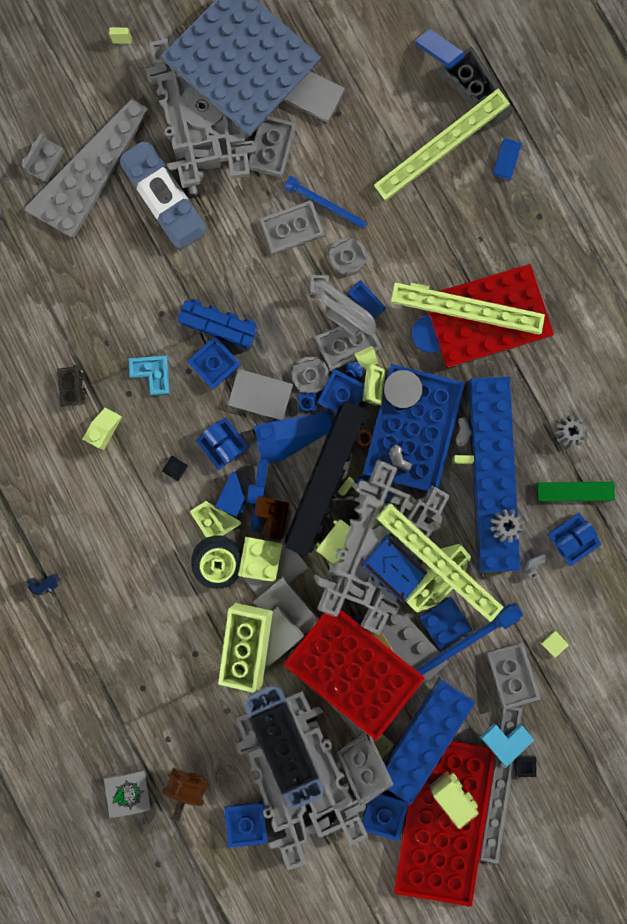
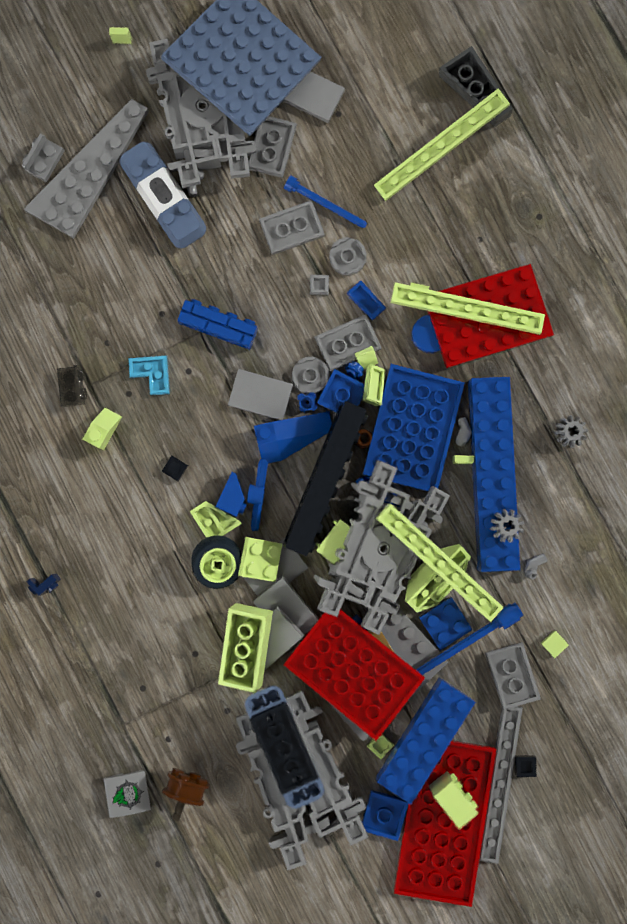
blue plate [187,336,241,390] -> none
blue plate [196,417,249,470] -> none
blue plate [224,801,268,848] -> none
reddish brown plate [254,496,289,540] -> none
light grey bar [315,280,376,337] -> none
yellowish green tile [337,477,354,496] -> none
light grey tile [337,732,393,806] -> none
blue tile [361,535,428,602] -> none
light grey tile [384,370,422,409] -> none
light grey arm [389,445,412,472] -> none
tile [415,29,465,68] -> none
medium azure tile [480,723,534,767] -> none
blue tile [492,137,522,180] -> none
green tile [537,482,615,501] -> none
blue plate [547,513,602,566] -> none

